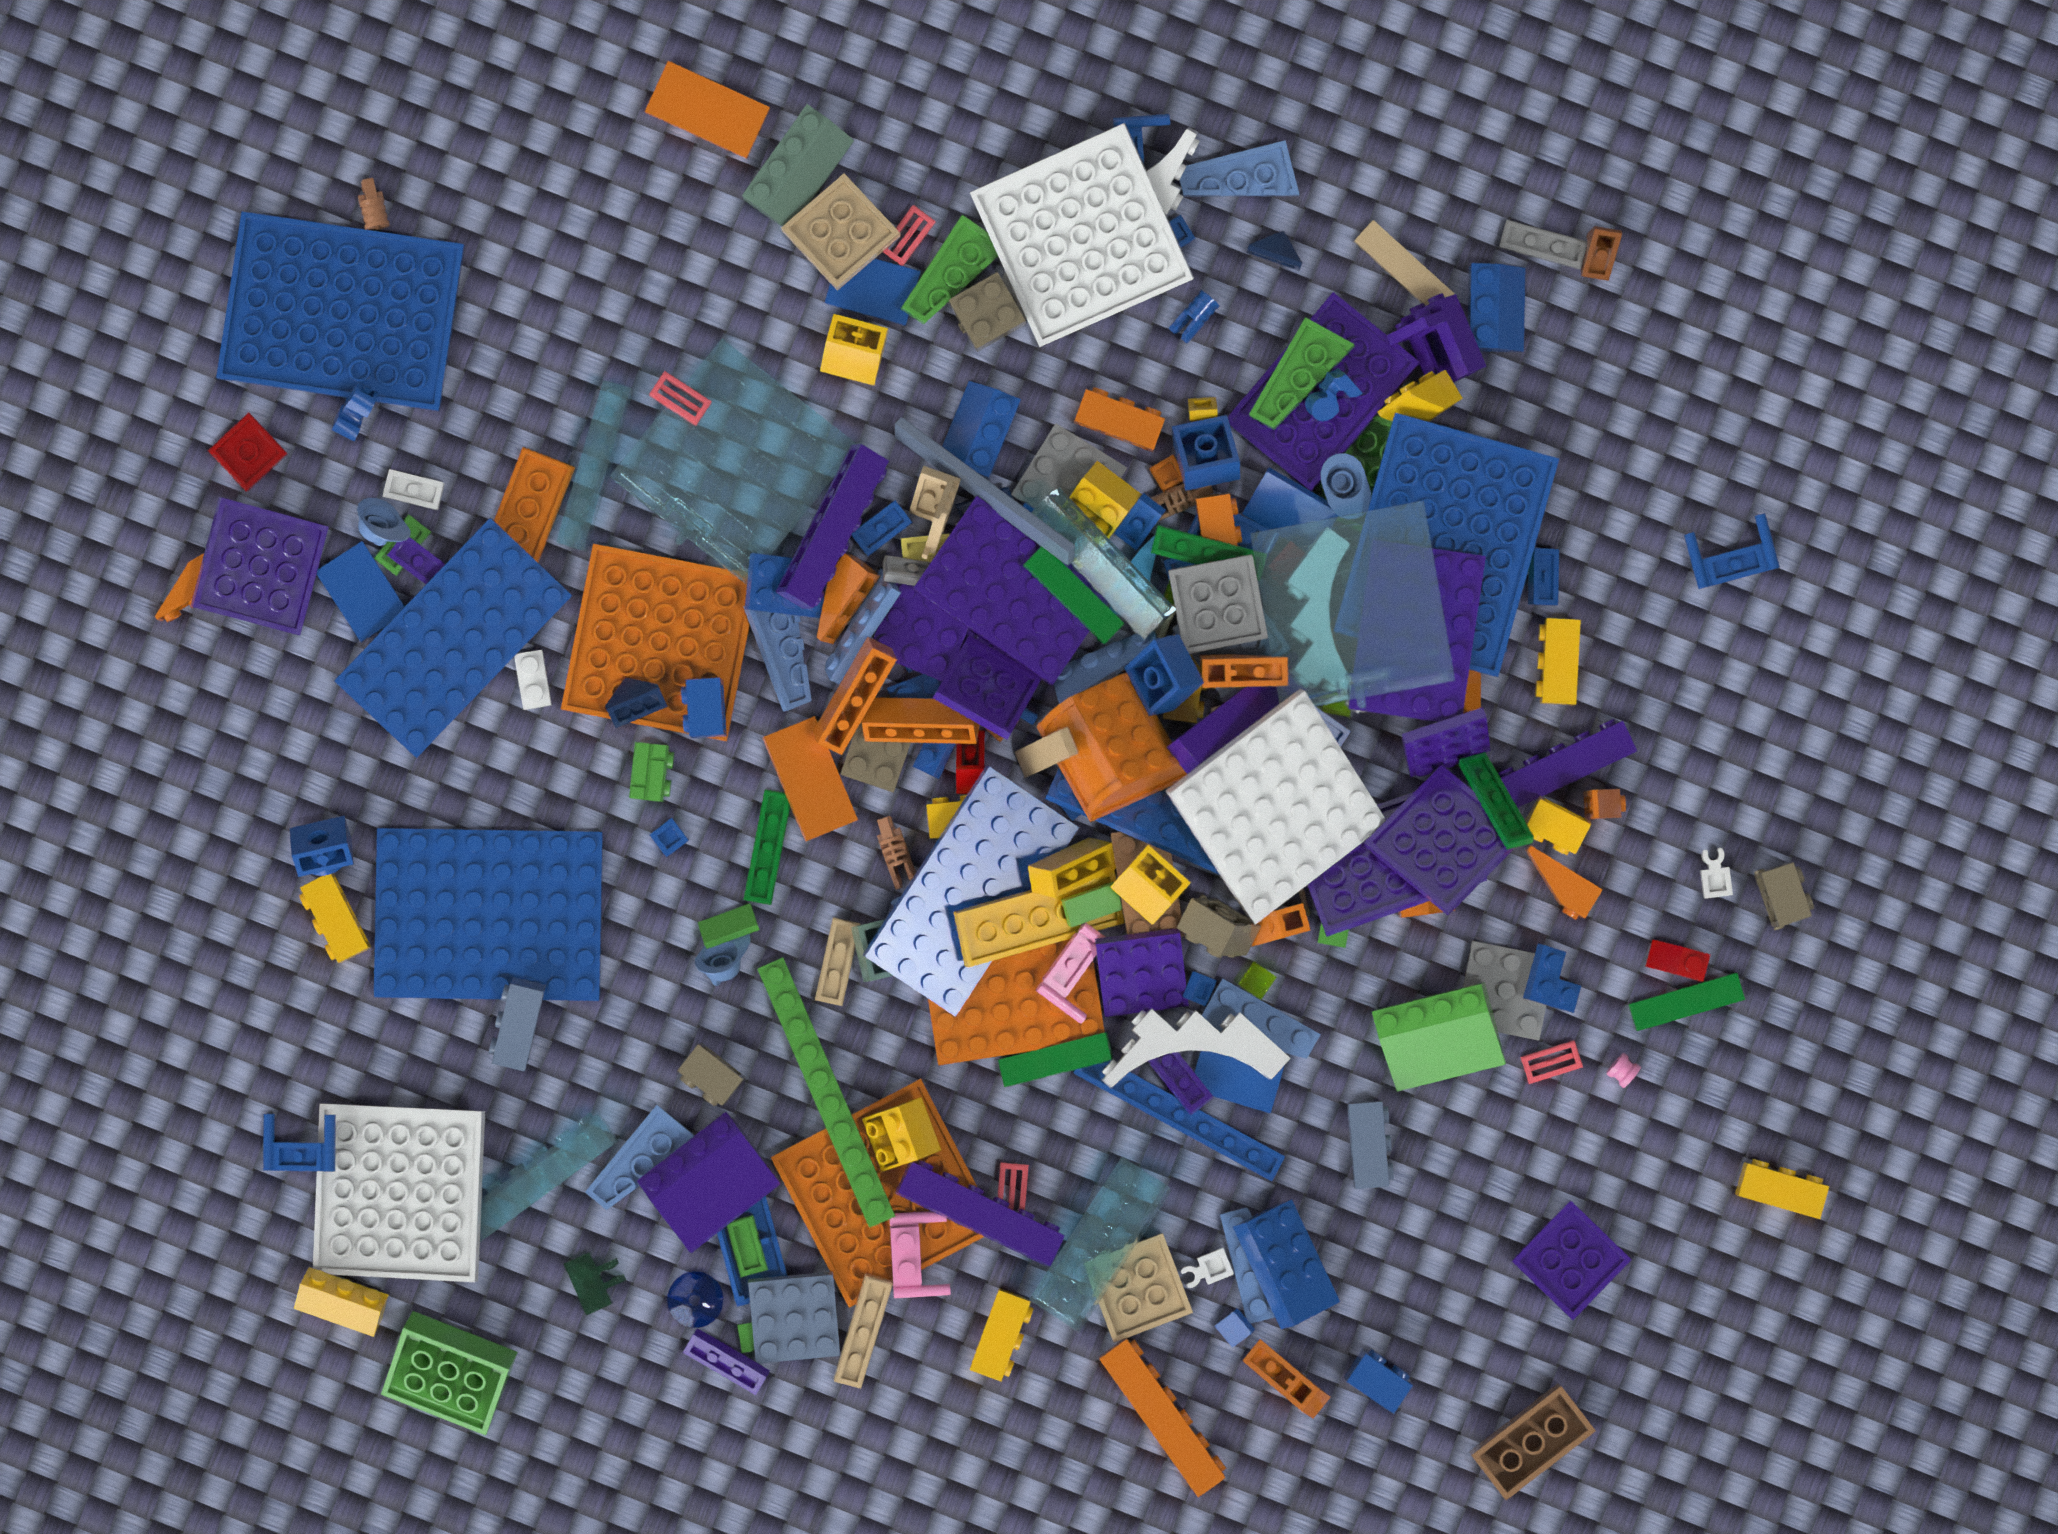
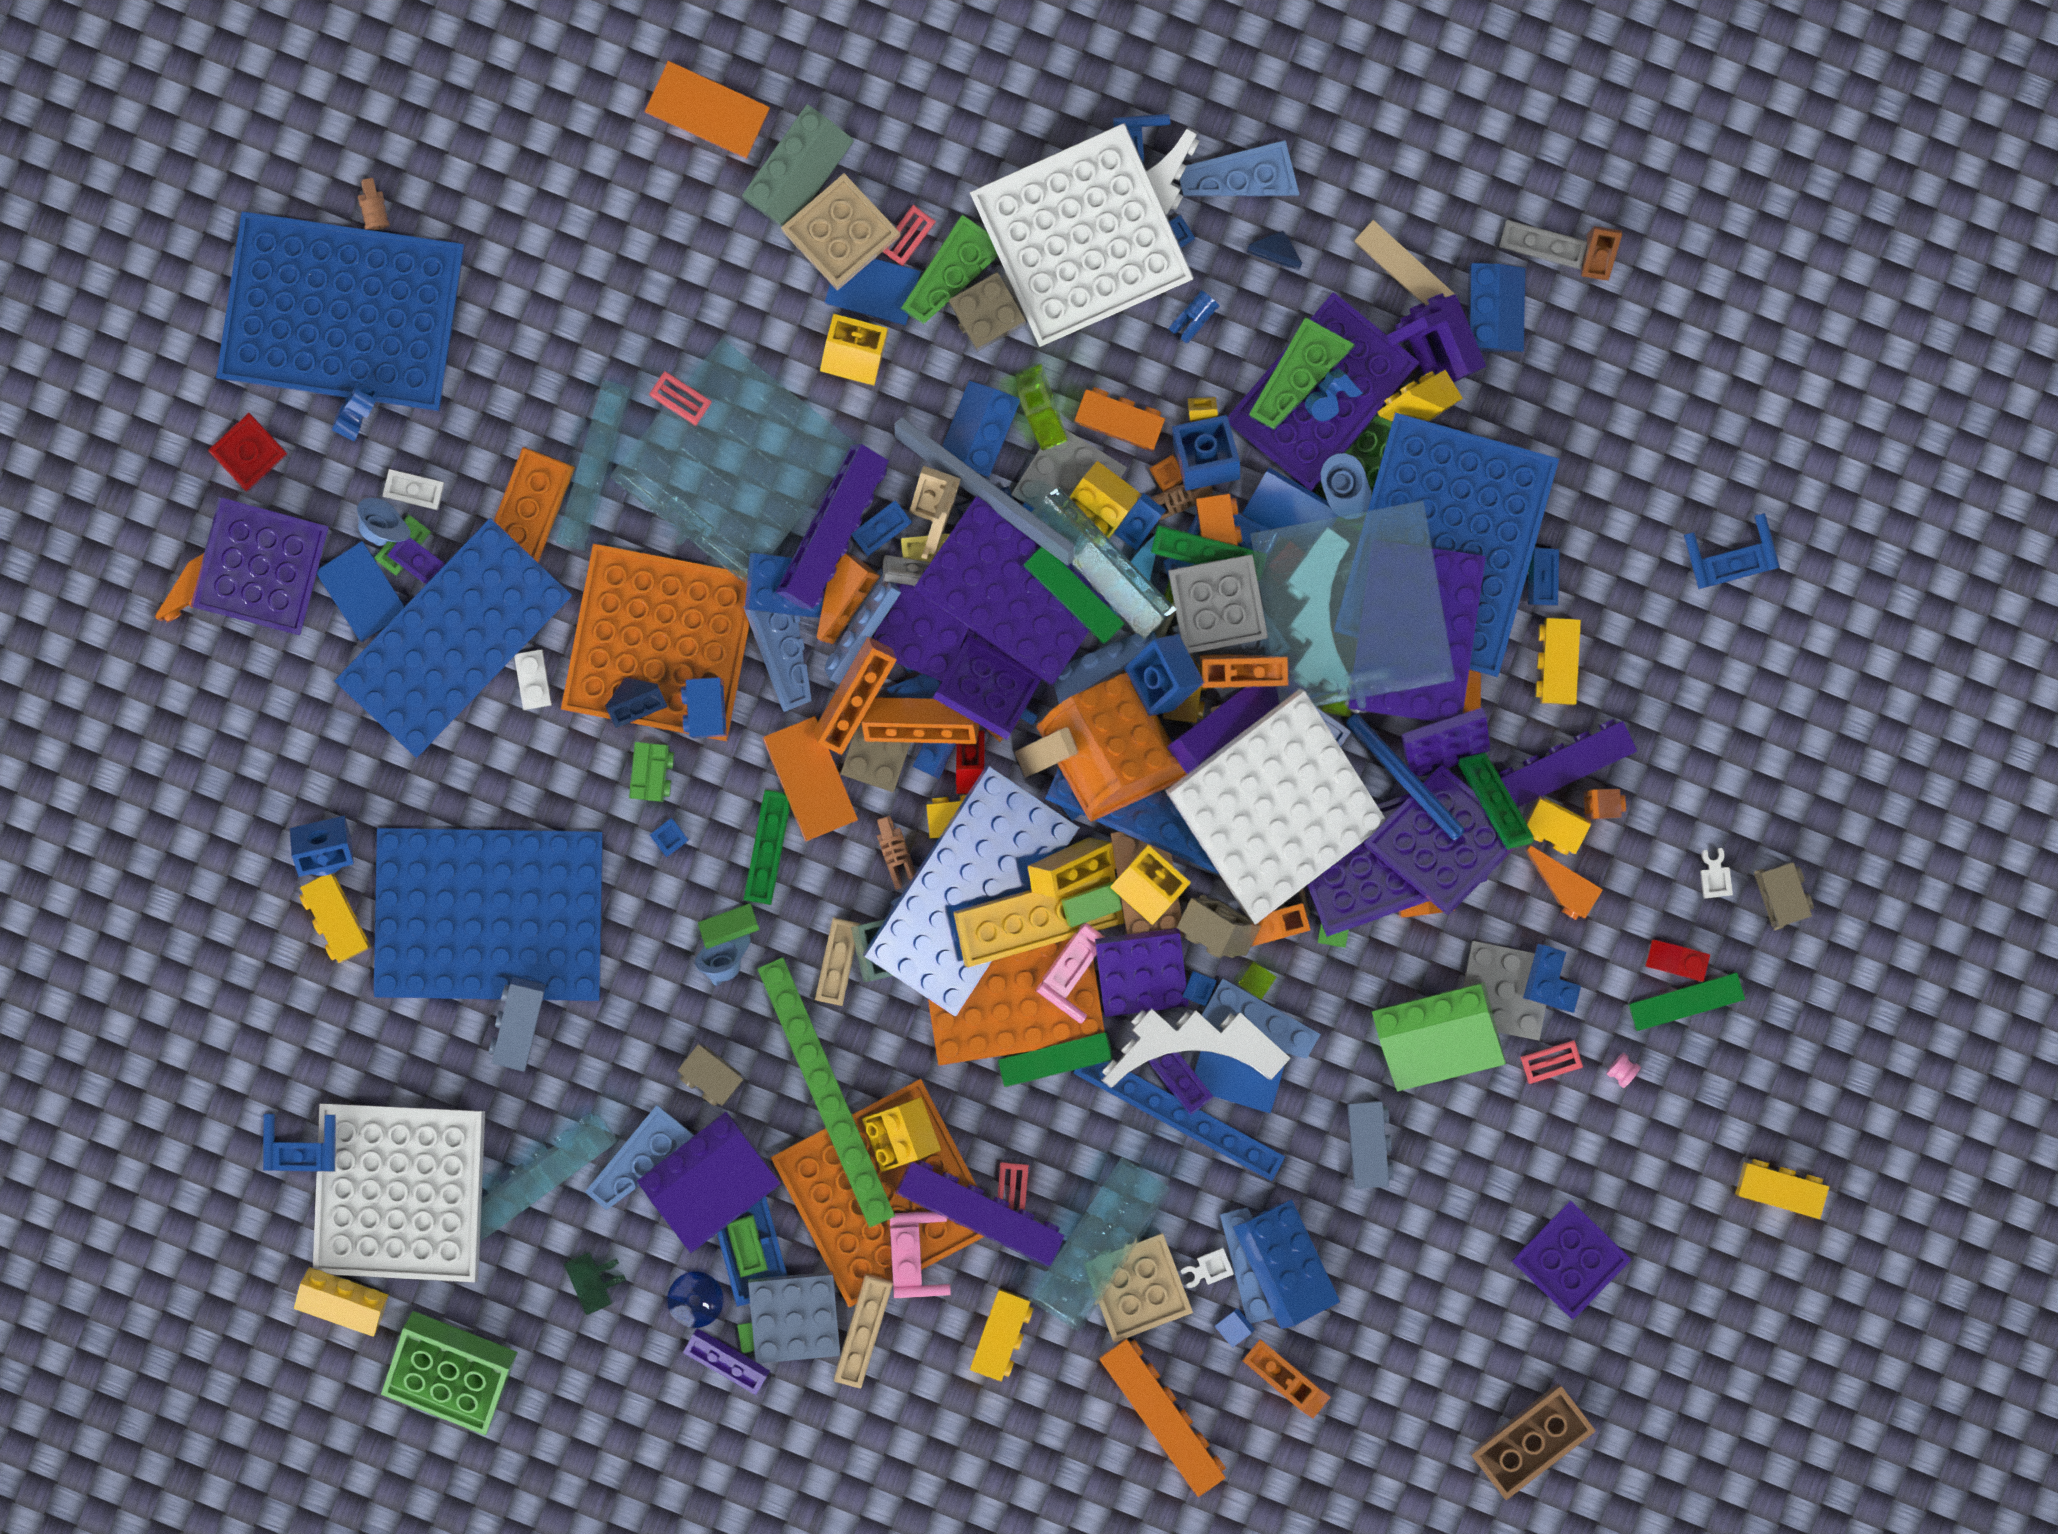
blue brick [1344,1349,1413,1414] -> none
none -> clear neon green slope [1016,364,1069,451]
none -> blue axle [1346,714,1464,840]

